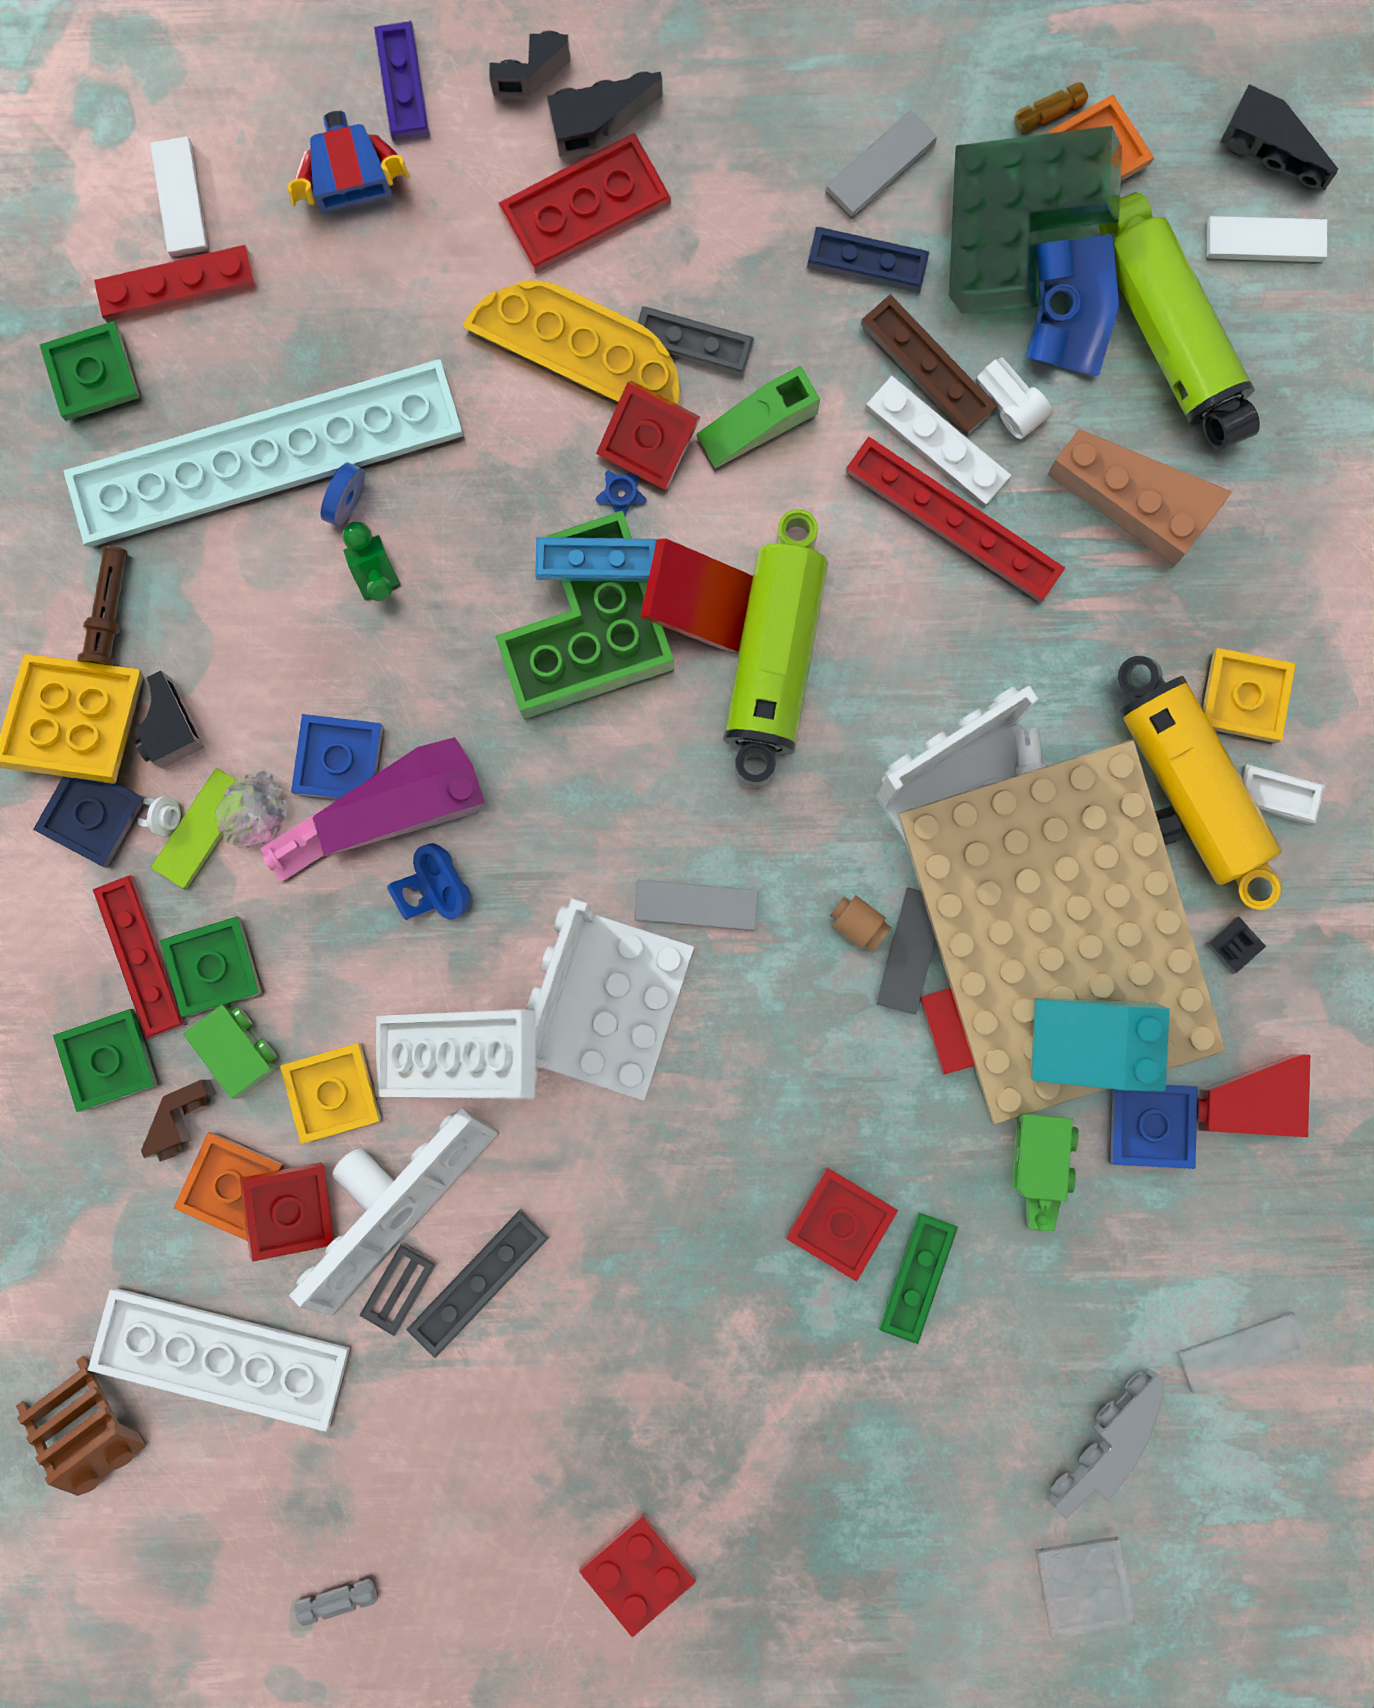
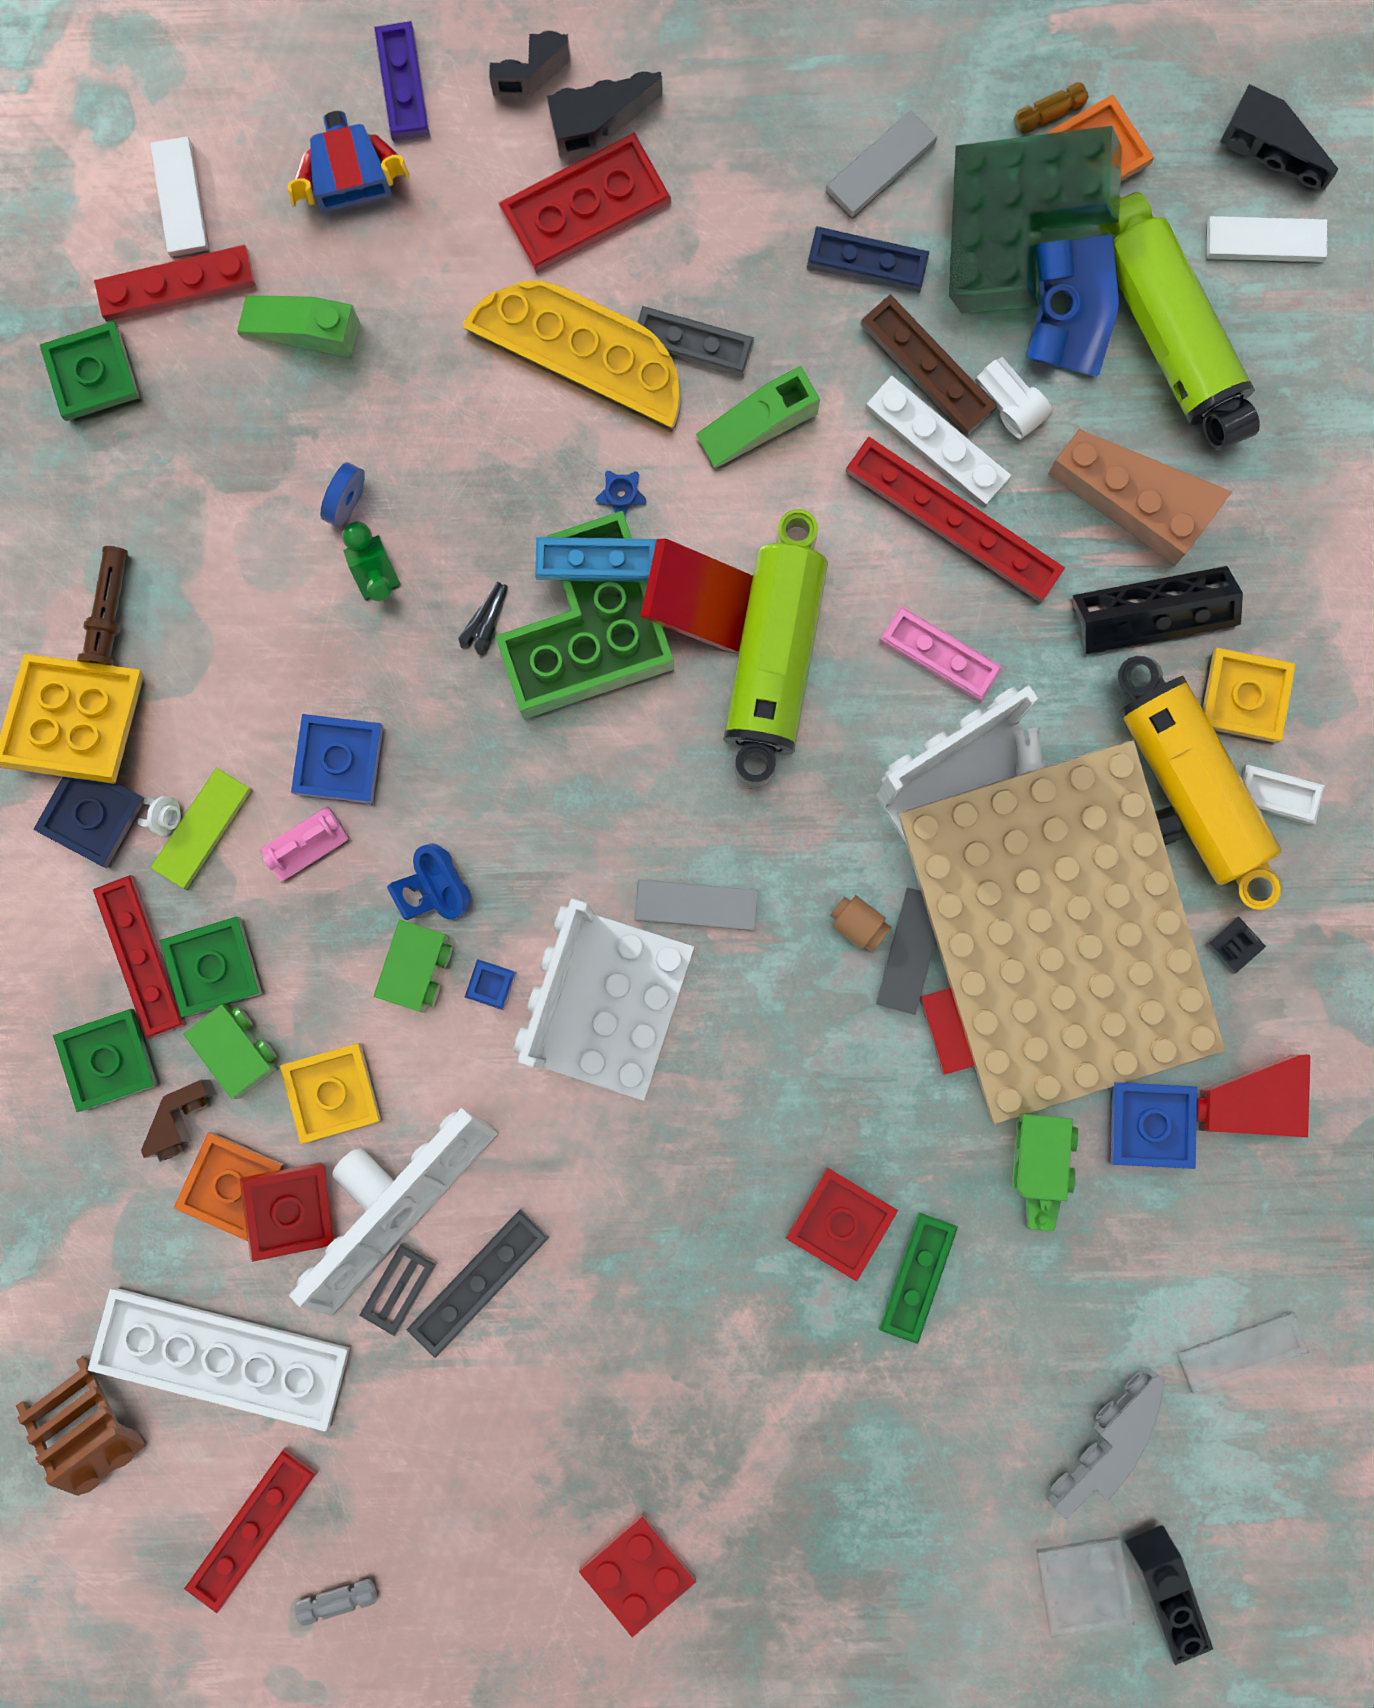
light aqua plate [63,359,464,548] -> none
black arch [135,671,204,768] -> none
clear hair [215,771,287,849] -> none
magenta wedge [312,737,485,856] -> none
white plate [375,1010,537,1098] -> none
red plate [596,380,701,490] -> none
teal slope [1031,998,1170,1092] -> none
none -> red tile [184,1448,318,1614]
none -> bright green slope [237,295,360,358]
none -> bright green brick [373,919,453,1013]
none -> black piece [458,582,508,655]
none -> blue tile [465,959,517,1010]
none -> bright pink tile [879,606,1003,703]
none -> black fence [1073,566,1243,654]
none -> black slope [1125,1525,1213,1665]

